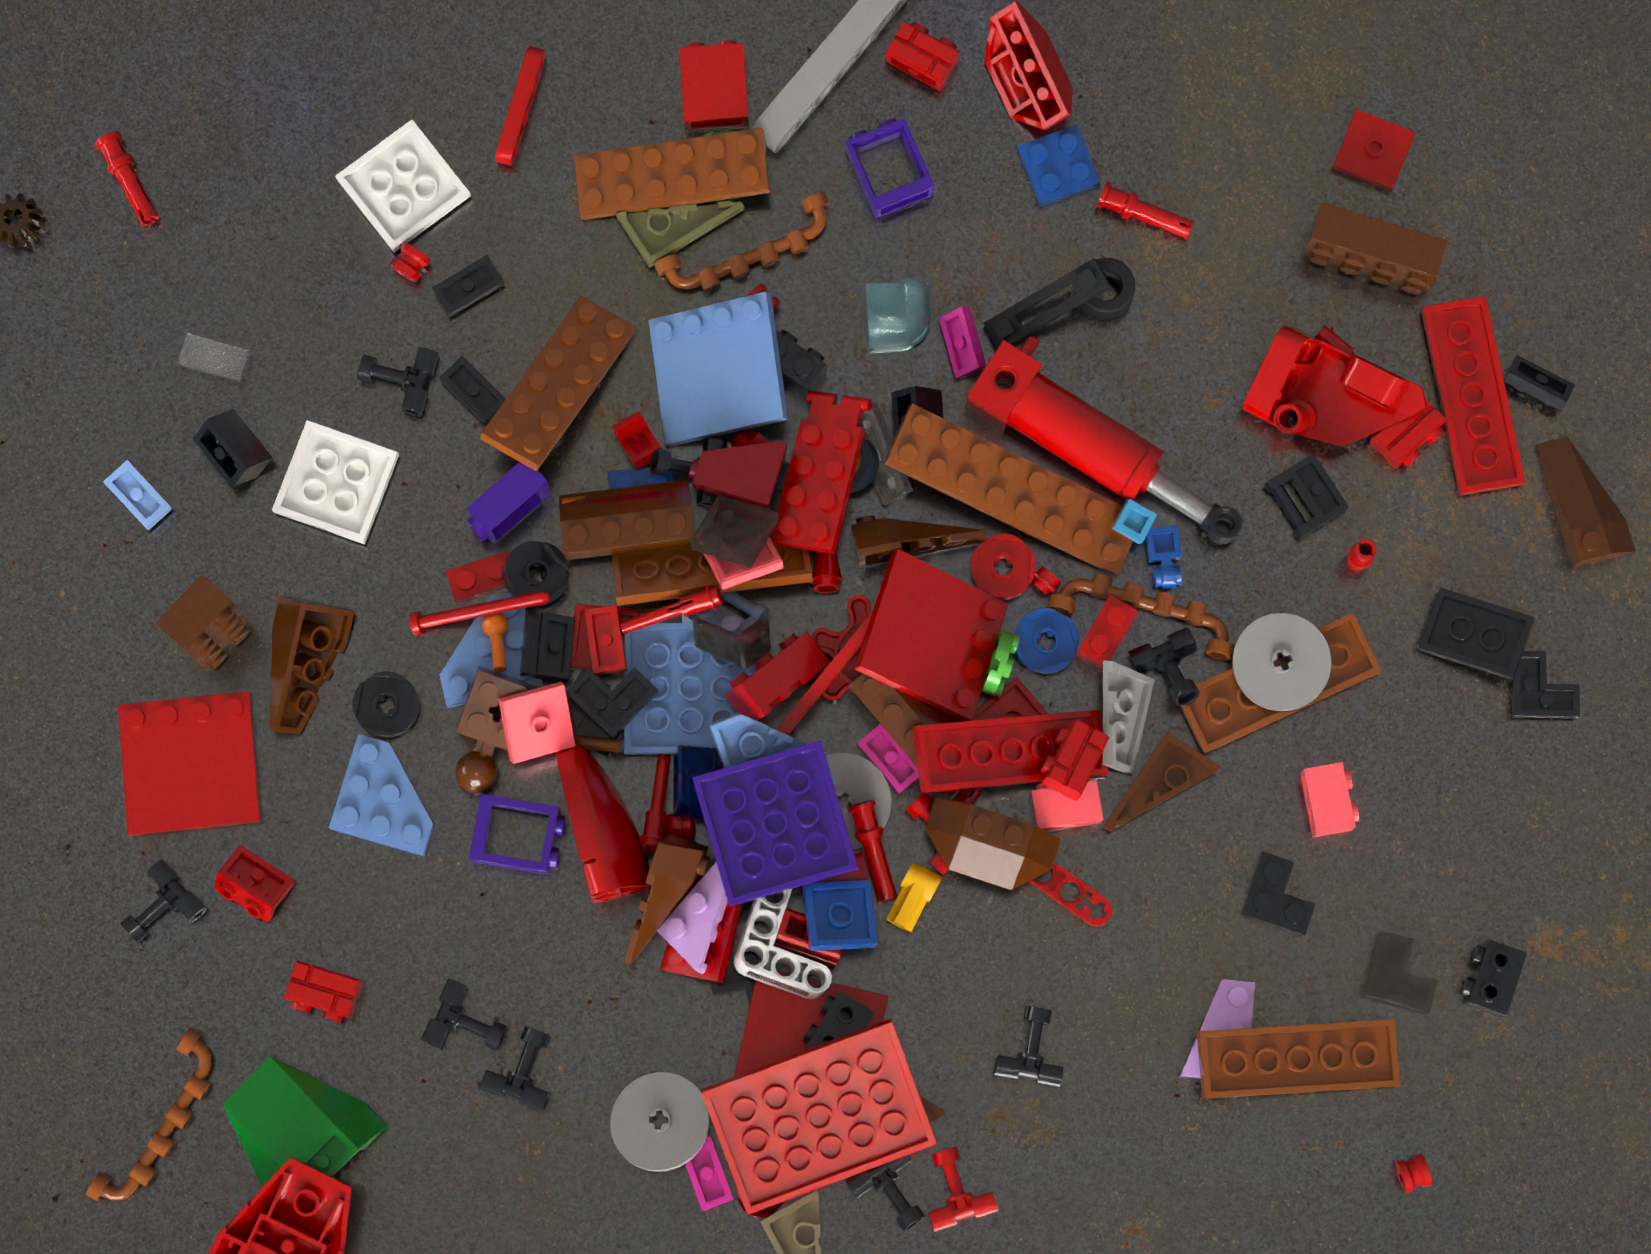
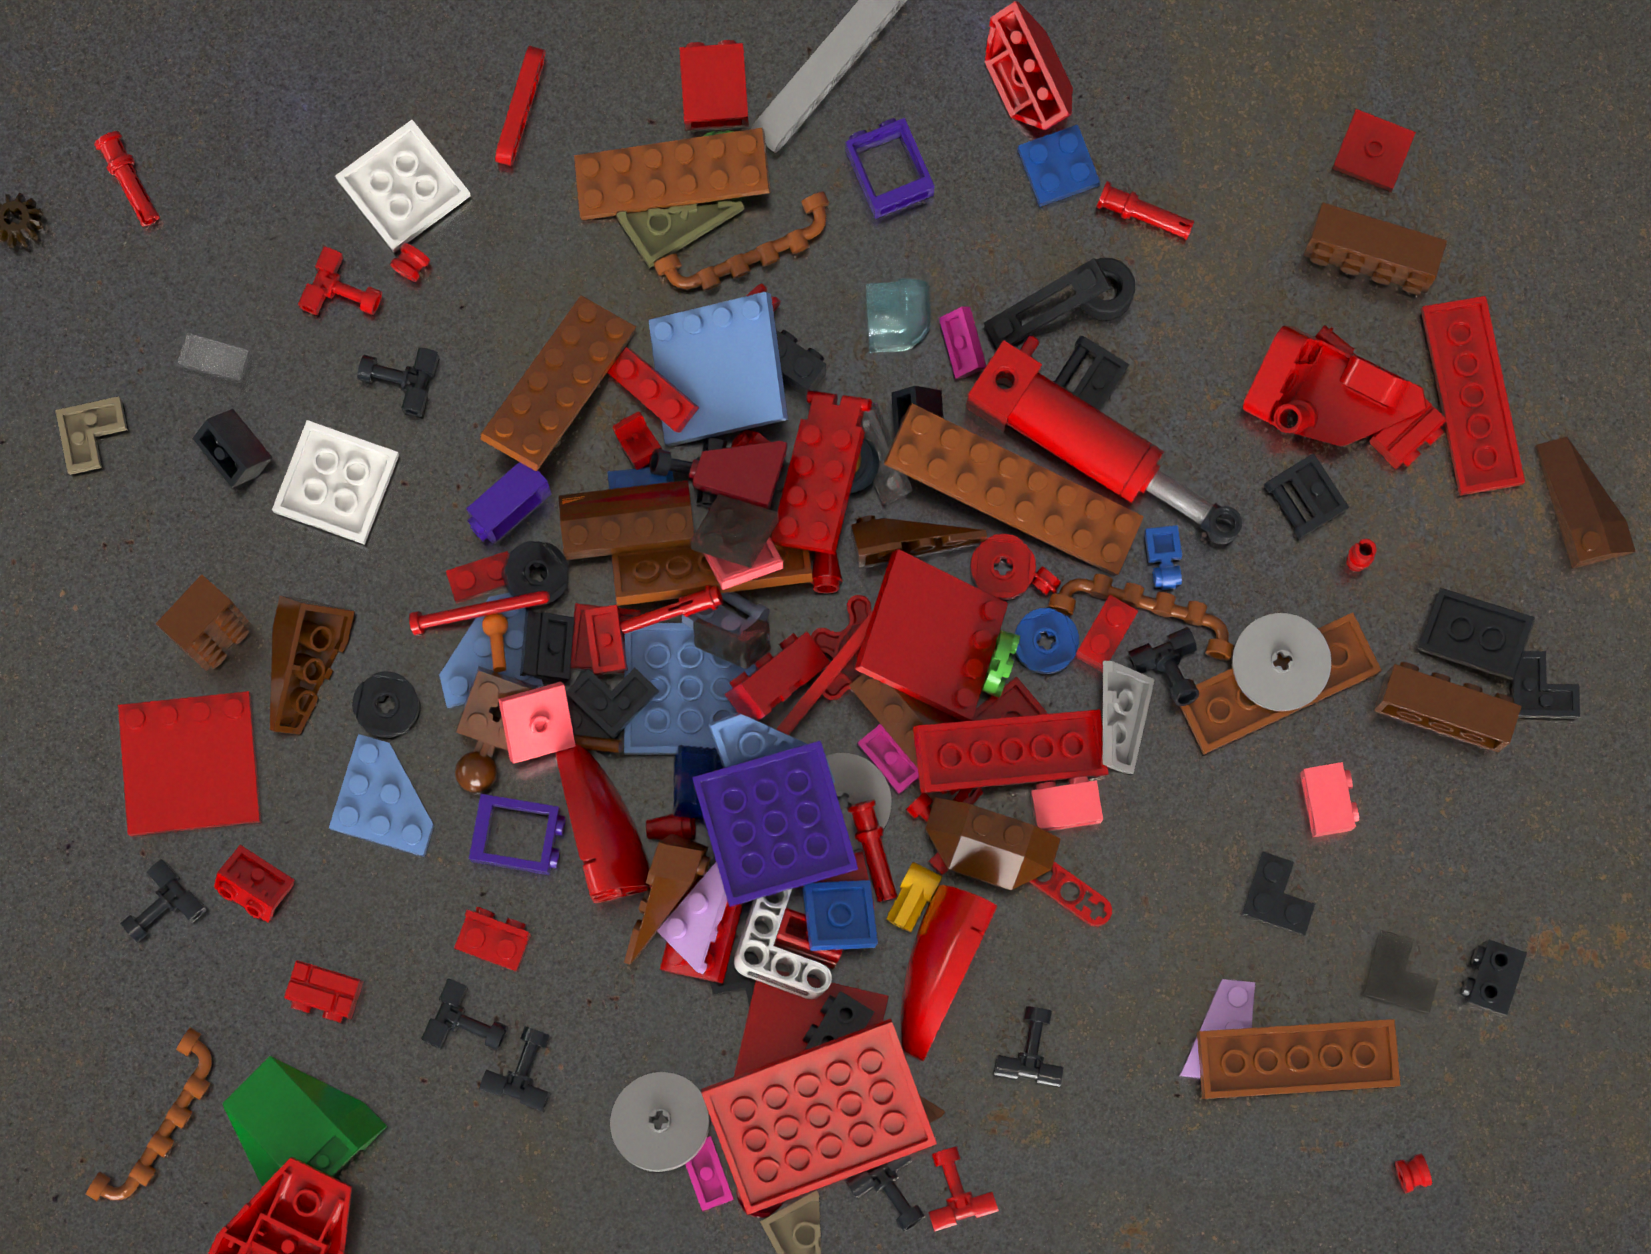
light blue plate [103,460,172,530] -> none
black plate [432,255,505,317] -> none
black plate [439,356,506,425] -> none
red pin [639,754,671,854] -> none
red brick [885,21,960,91] -> none
red brick [1040,720,1110,801] -> none
reddish brown wing [1103,732,1220,832] -> none
dark azure plate [1111,499,1157,544] -> none
black plate [1504,355,1575,411] -> none
none -> dark tan plate [55,396,128,475]
none -> red bar [298,246,382,315]
none -> red bracket [454,907,531,972]
none -> red plate [607,347,699,433]
none -> red panel [900,885,998,1062]
none -> black plate [1053,336,1129,411]
none -> reddish brown brick [1373,662,1522,753]

